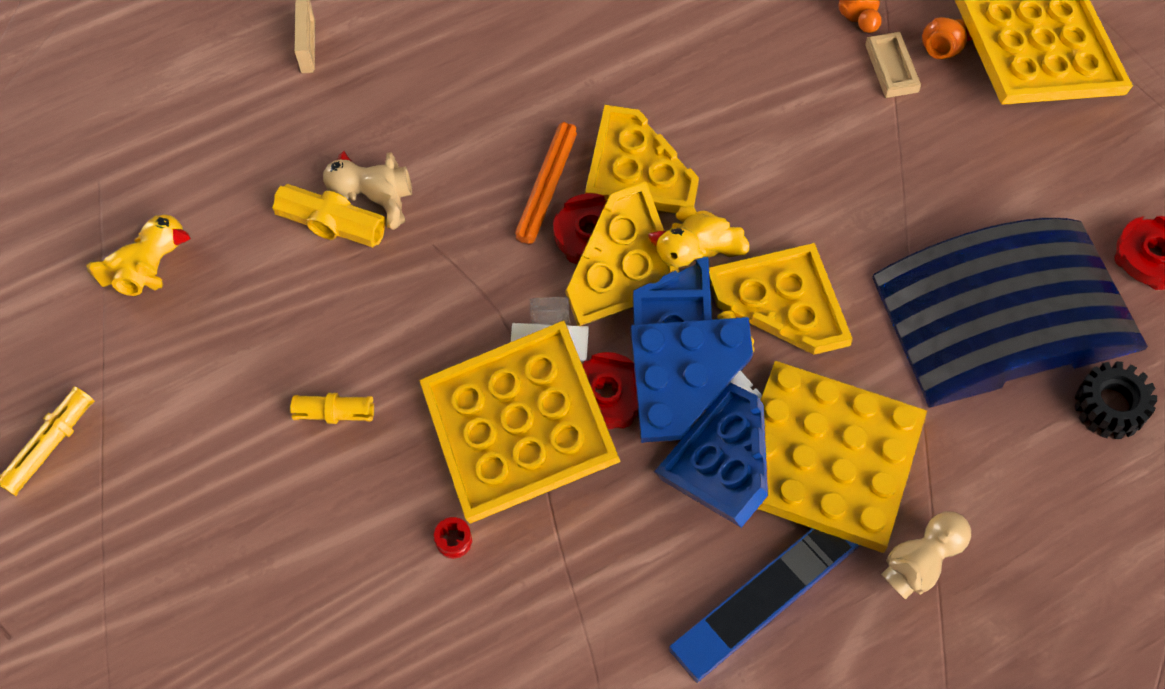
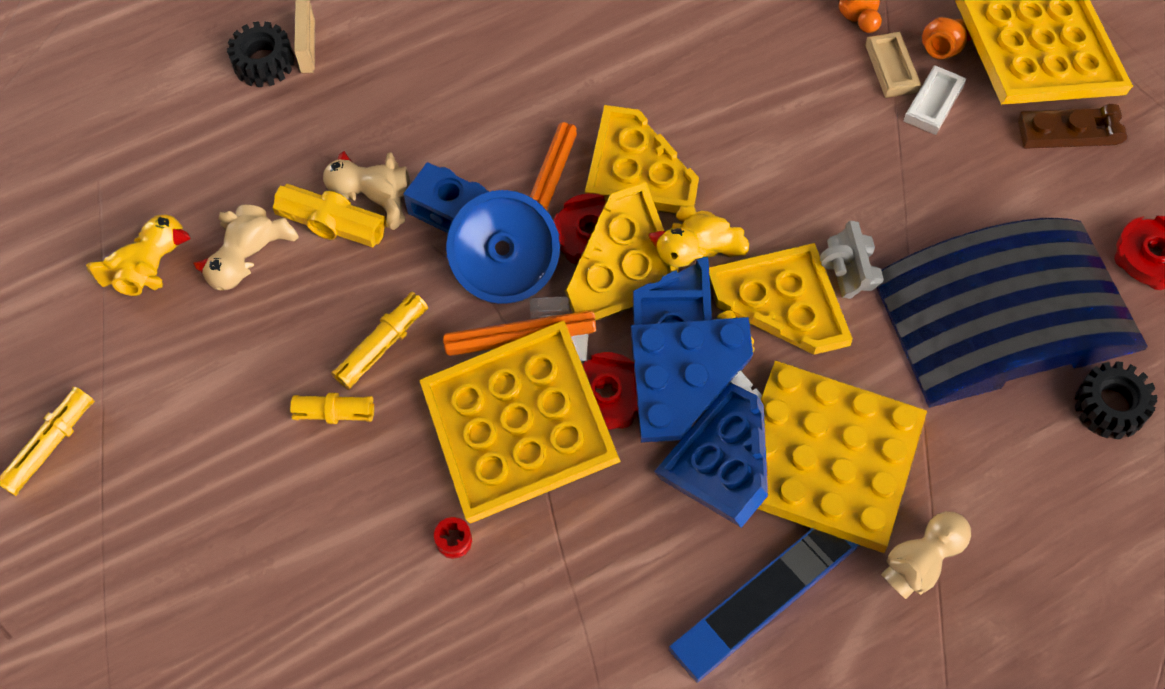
none -> tan animal [193,205,299,290]
none -> black tyre [227,21,295,87]
none -> yellow pin [331,292,428,390]
none -> blue brick [403,162,489,233]
none -> orange axle [443,310,596,356]
none -> blue dish [446,190,560,304]
none -> light grey hips [820,221,884,299]
none -> white tile [904,65,967,135]
none -> reddish brown plate [1018,104,1127,149]

